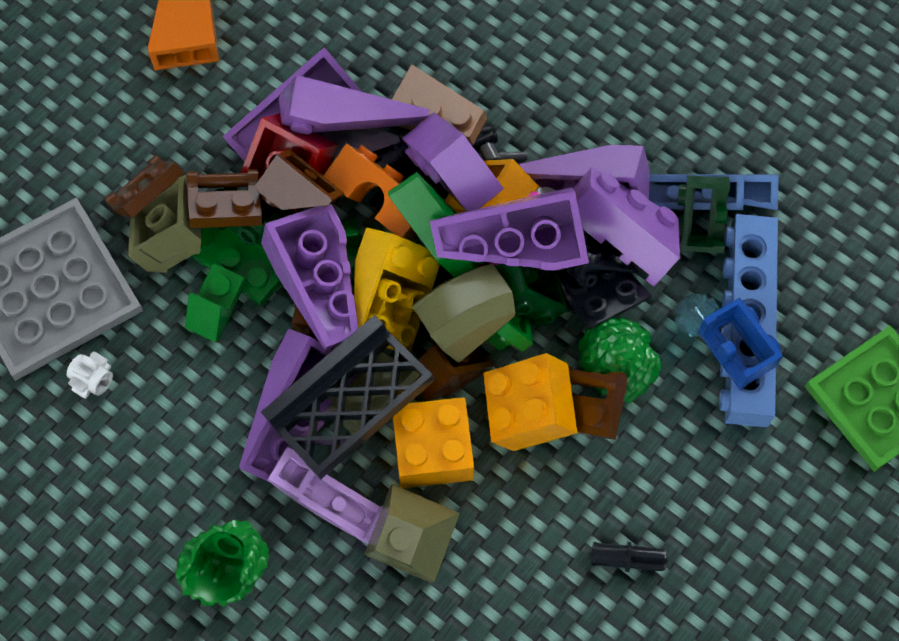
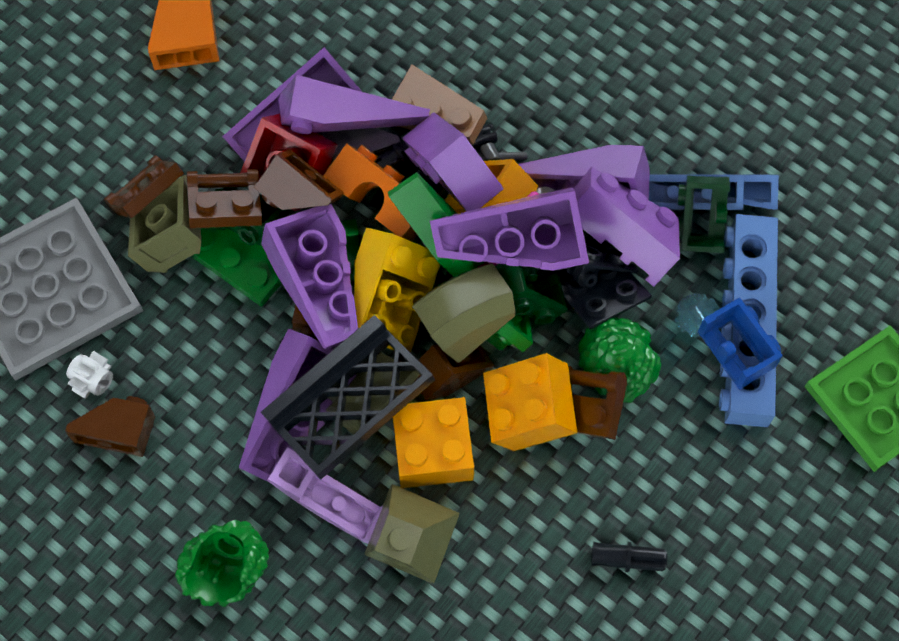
green slope [185,263,248,343] -> none
none -> reddish brown slope [65,396,156,457]

